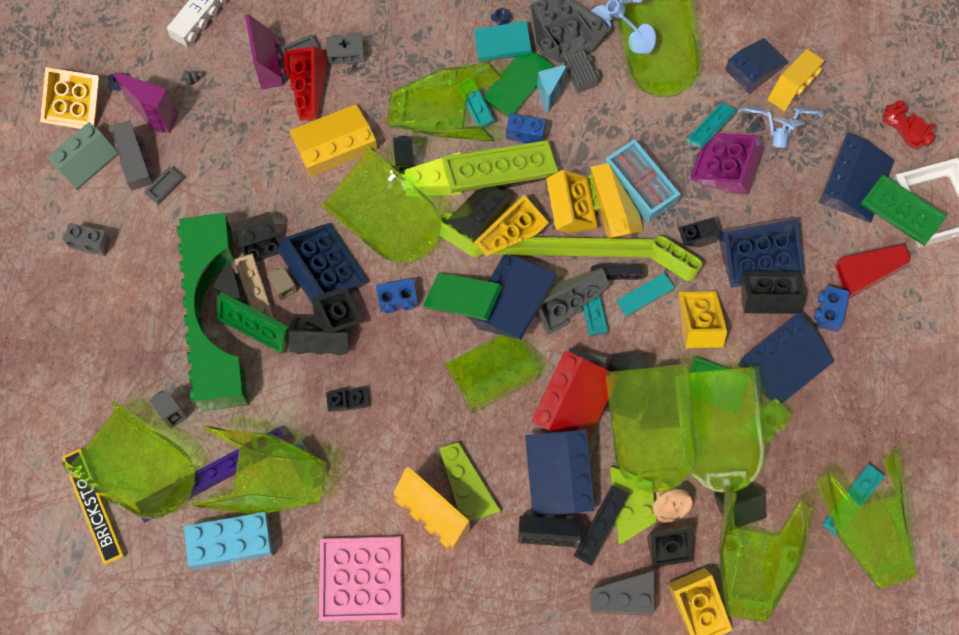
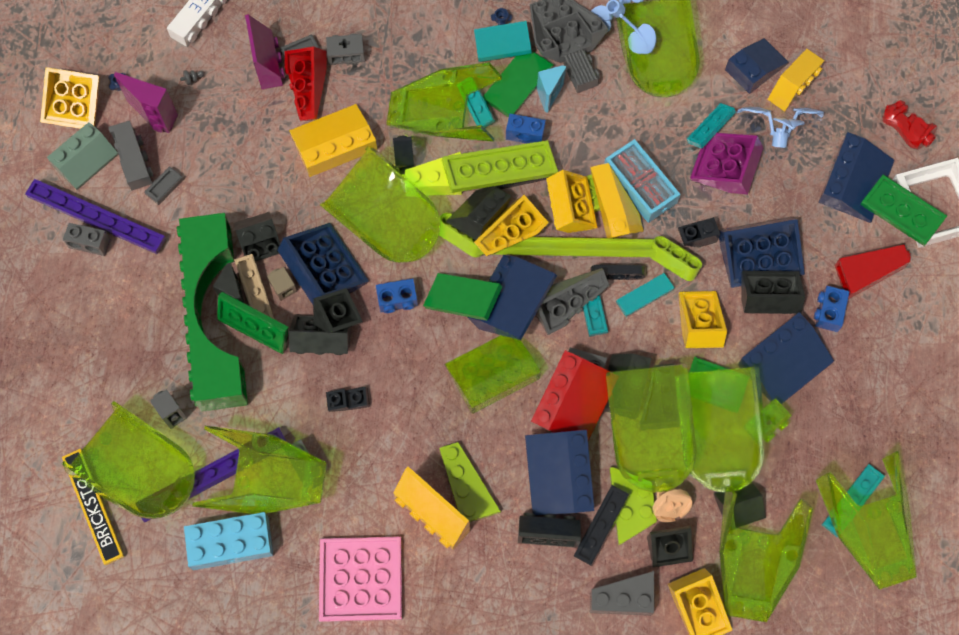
none -> dark purple plate [25,179,166,254]

